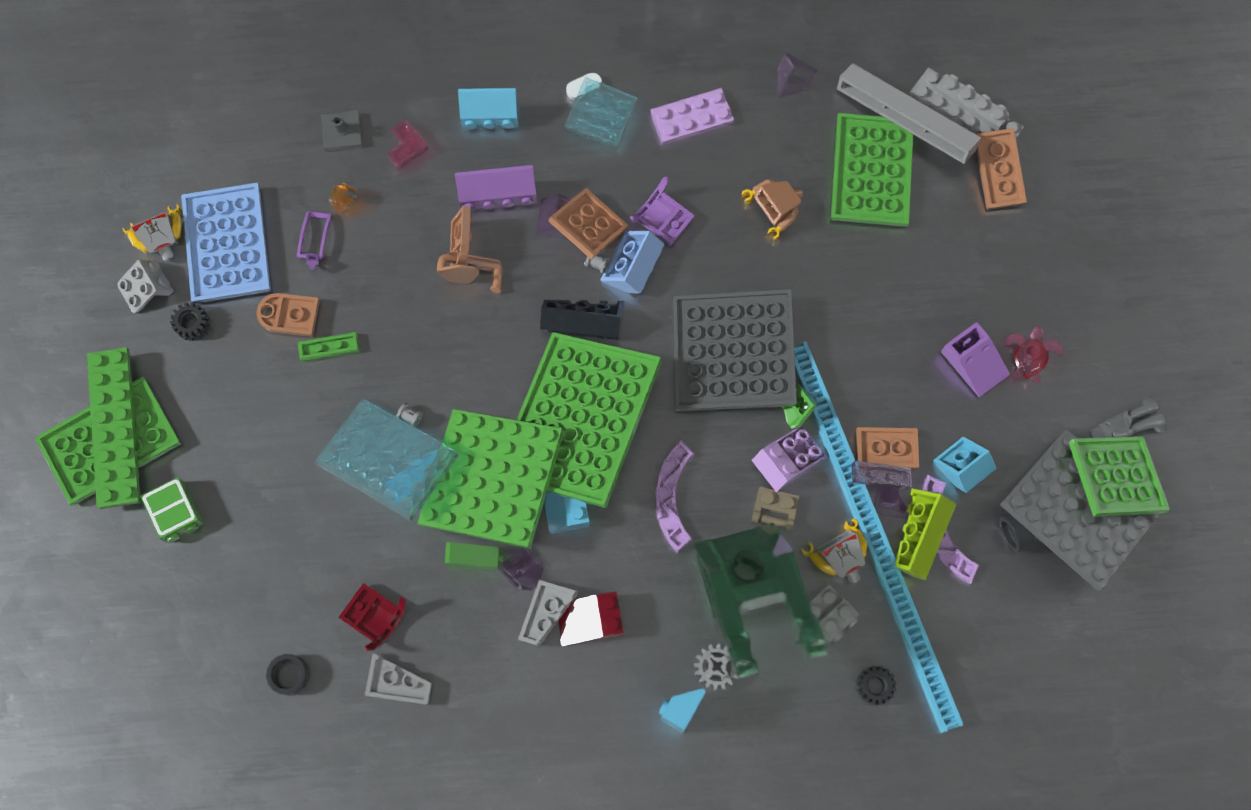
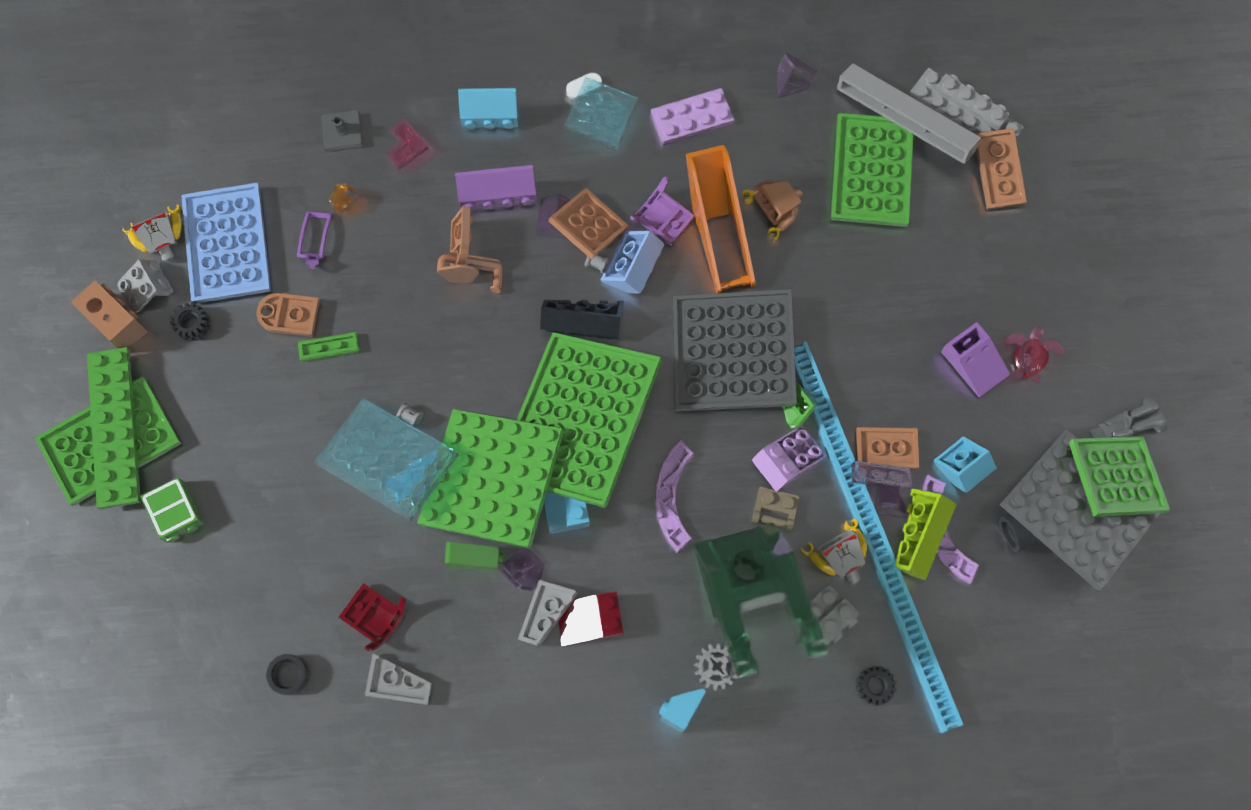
none -> nougat piece [71,280,148,349]
none -> orange piece [686,145,756,294]

